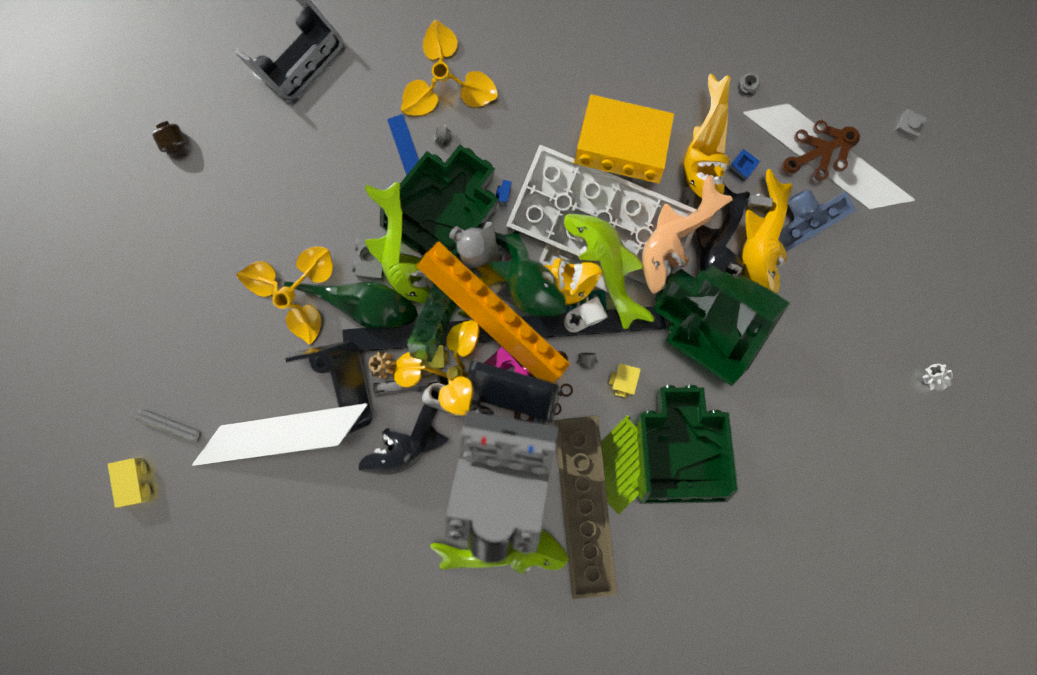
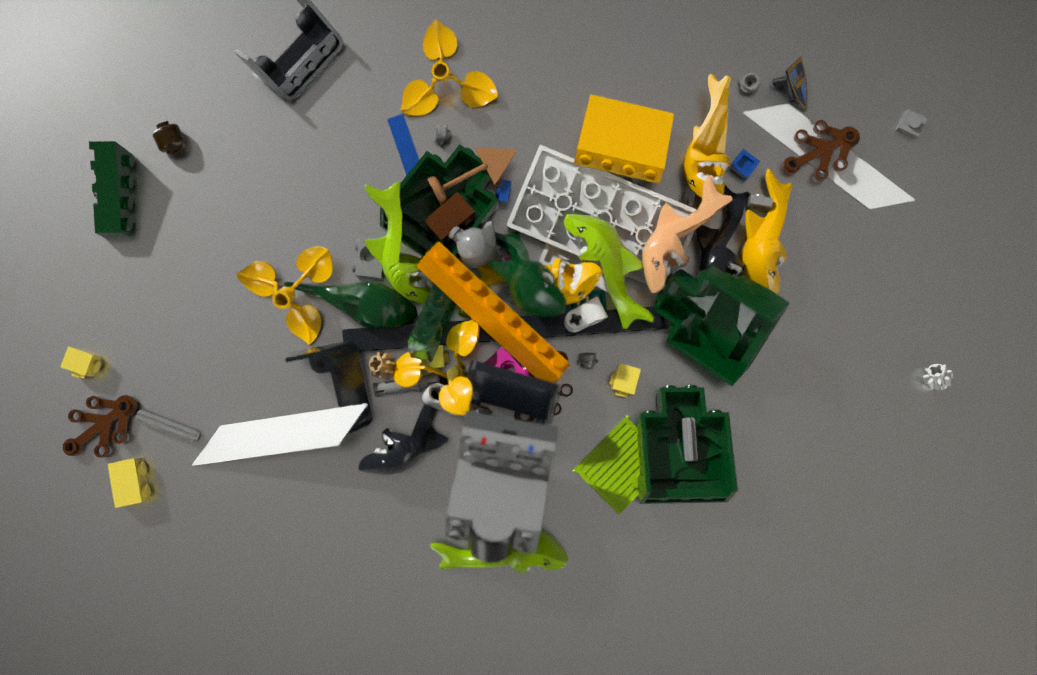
dark tan plate [554,416,617,599] -> none
sand blue plate [778,190,856,252] -> none
none -> light yellow brick [60,346,101,379]
none -> reddish brown plant [63,395,137,458]
none -> dark green wedge [89,141,134,237]
none -> reddish brown brick [424,192,475,244]
none -> medium nougat piece [428,148,518,205]
none -> light grey axle [682,417,698,461]
none -> shield [772,57,808,111]

